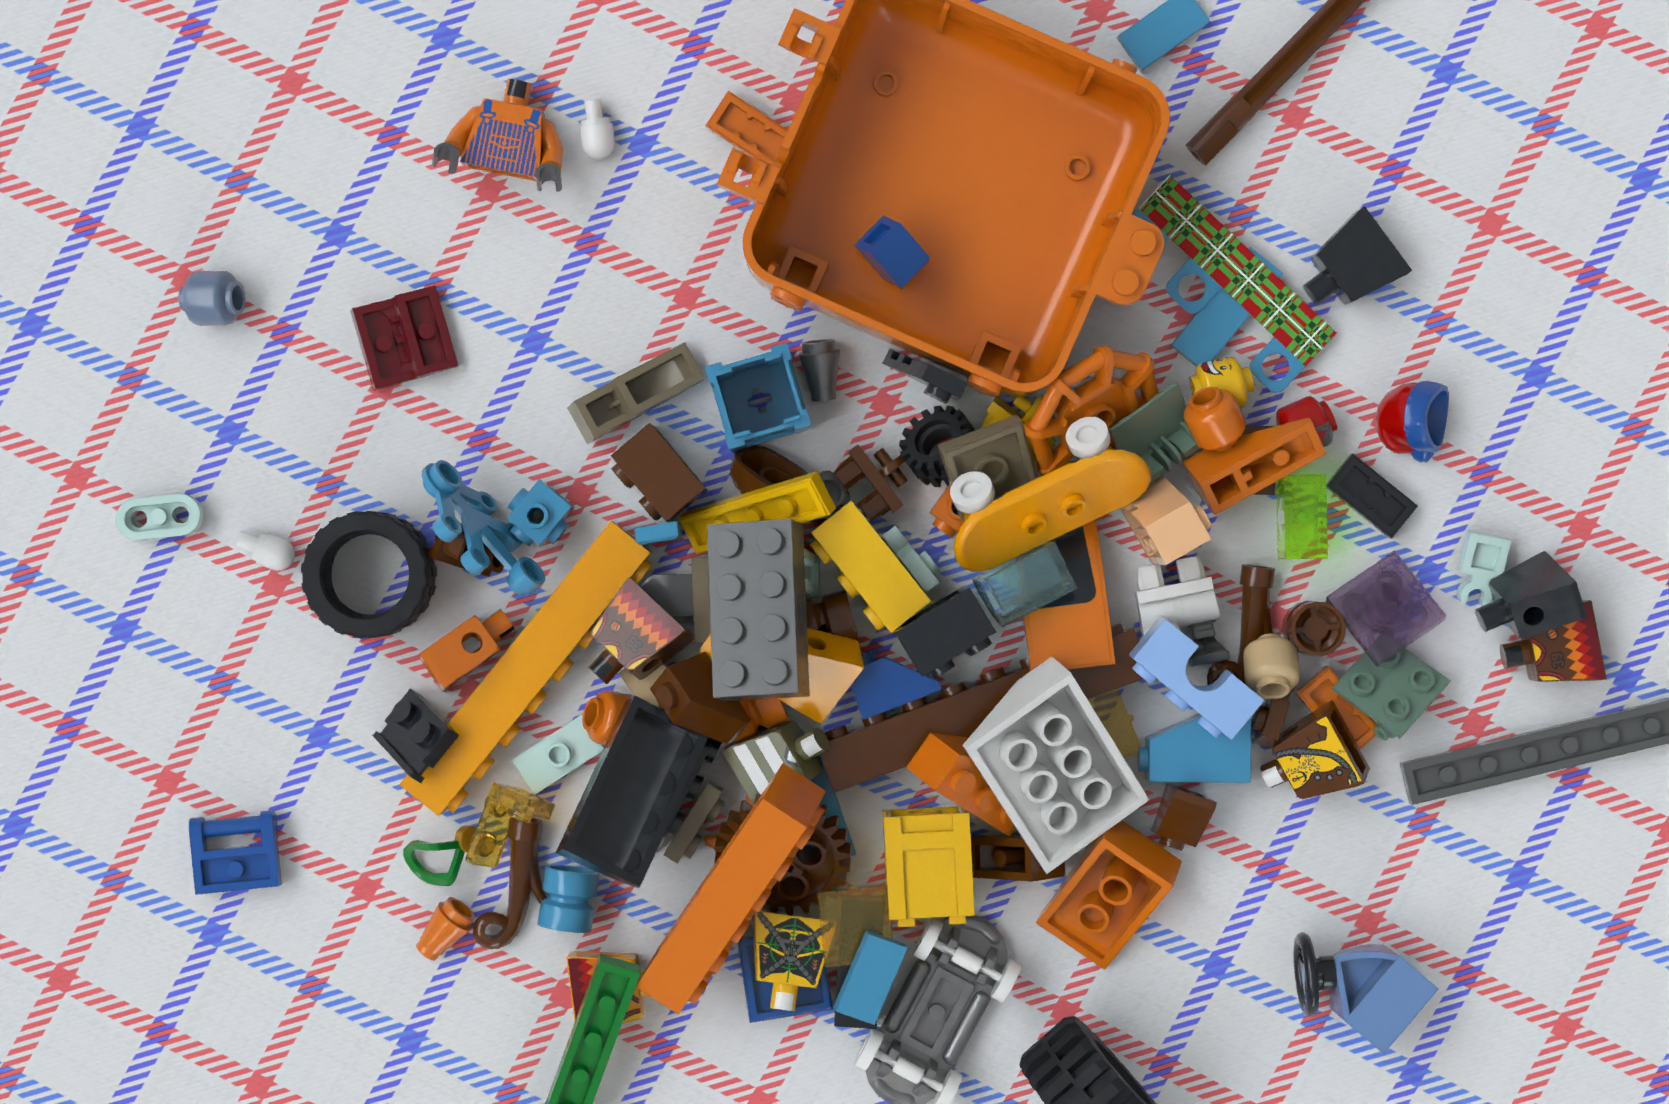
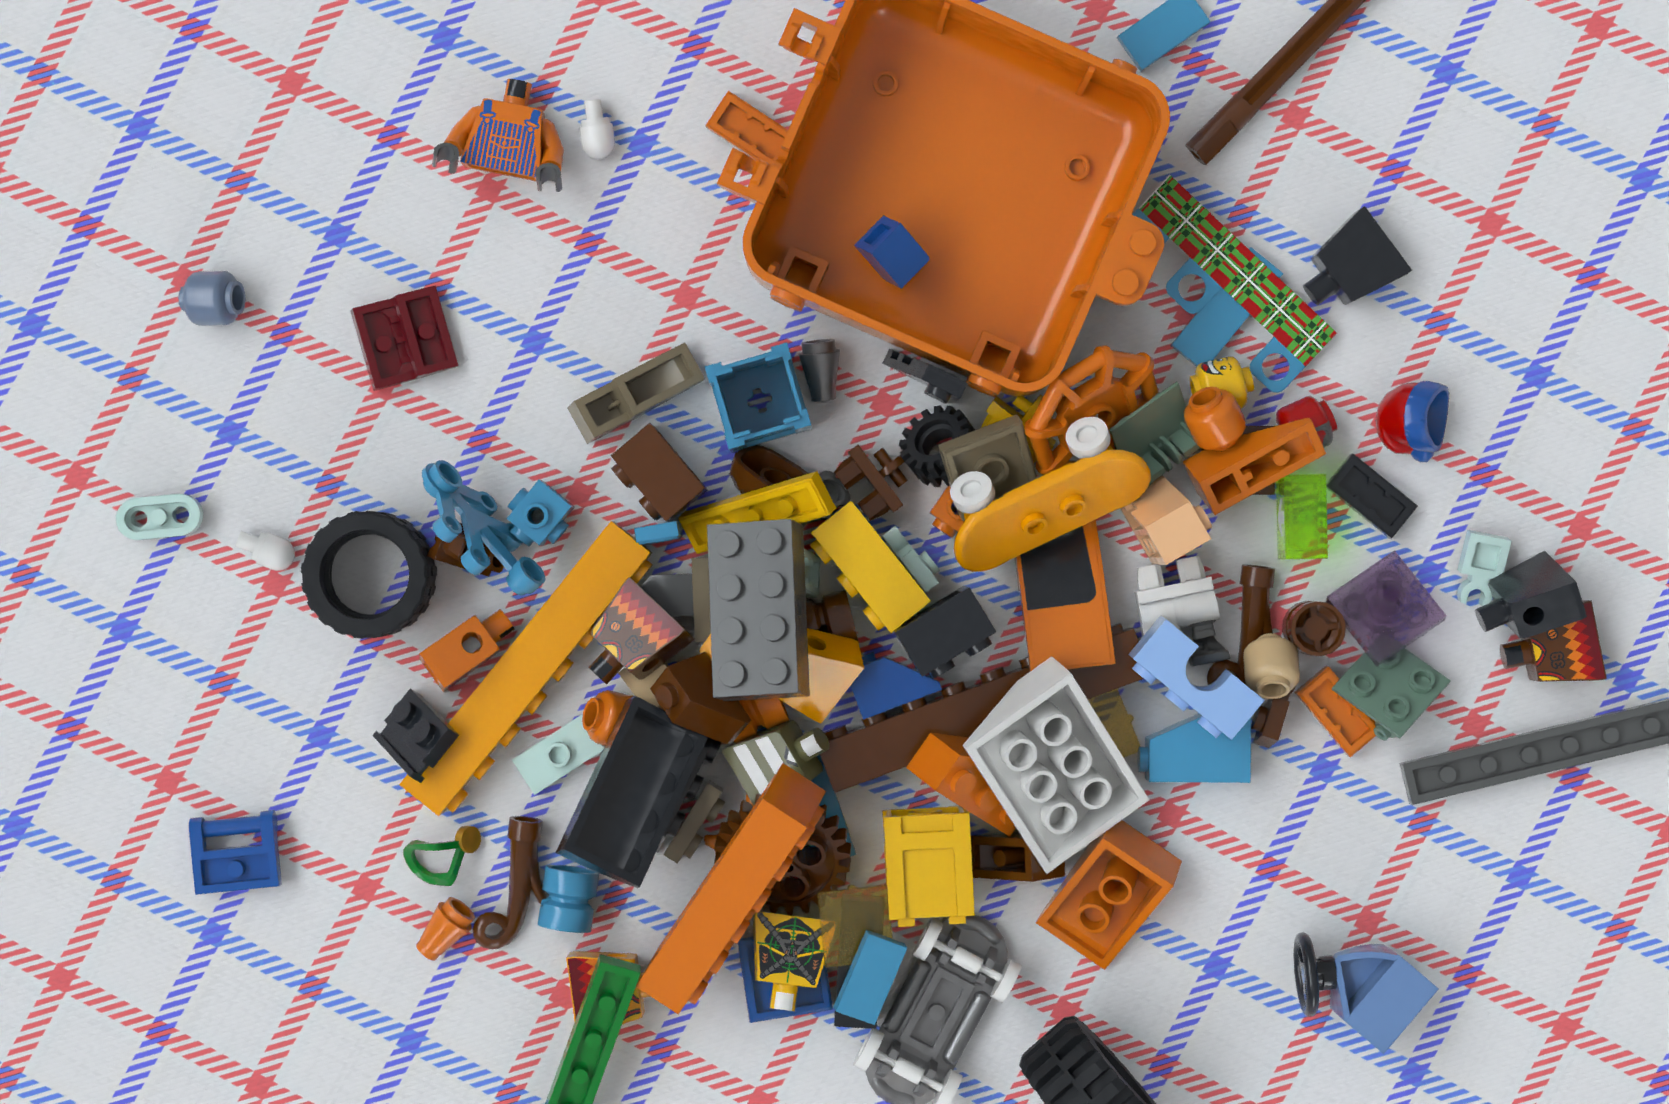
clear yellow bracket [465,782,555,868] -> none
clear light blue brick [971,541,1077,627] -> none
reddish brown slope [1151,783,1217,851] -> none
torso [1260,700,1370,799] -> none

